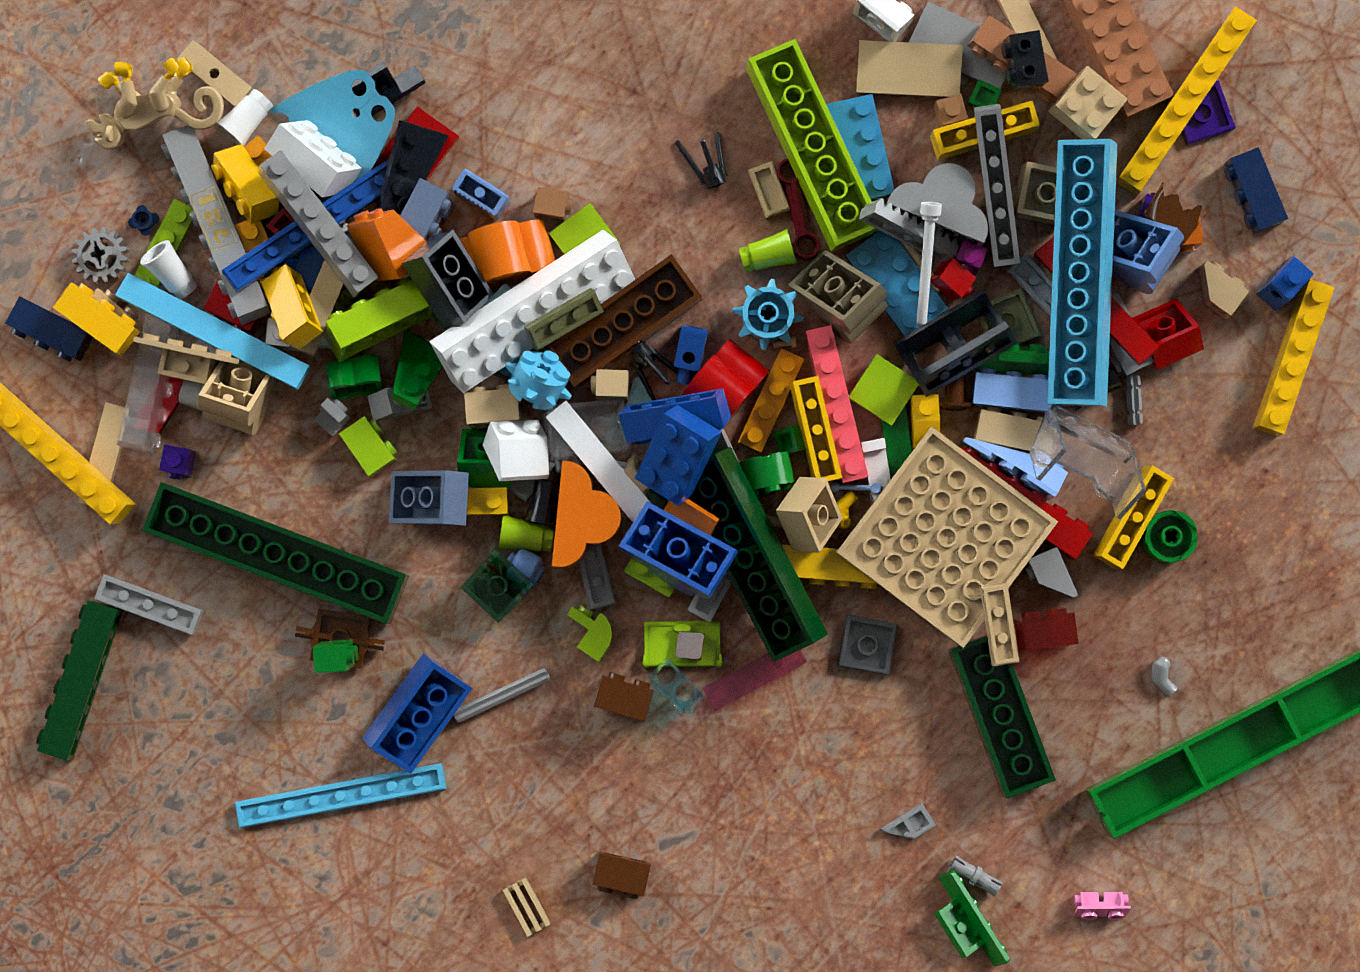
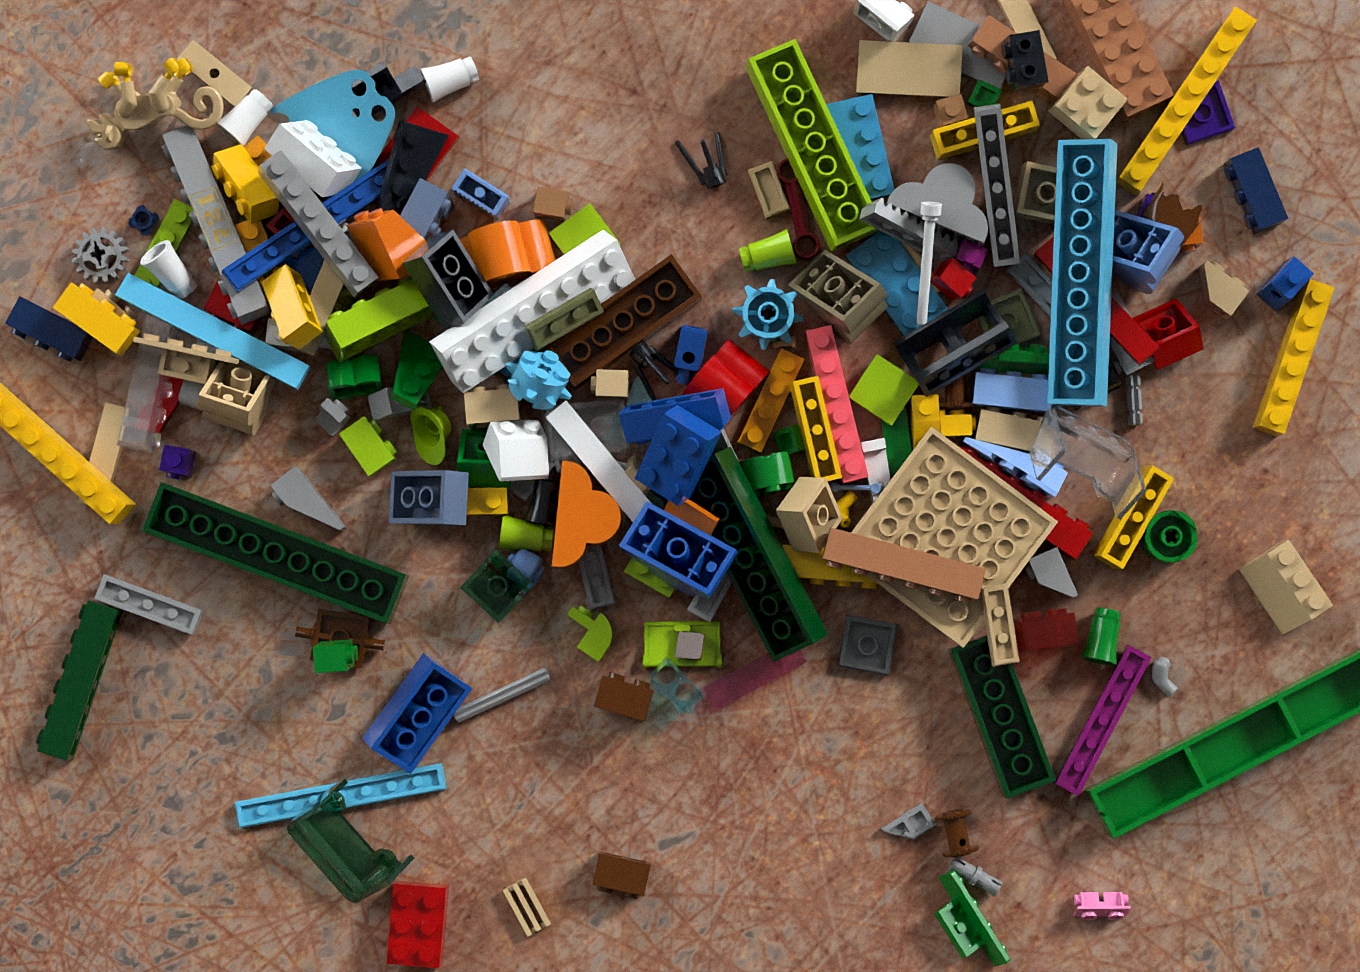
none -> light grey slope [271,466,347,531]
none -> clear green windscreen [287,779,414,903]
none -> red brick [386,881,449,968]
none -> lime piece [410,405,451,465]
none -> white plant [420,56,479,103]
none -> nougat brick [821,528,986,604]
none -> reddish brown hose [935,809,979,858]
none -> yellow brick [939,410,976,438]
none -> magenta plate [1054,645,1152,796]
none -> green plant [1080,607,1121,666]
none -> tan slope [1238,539,1333,635]

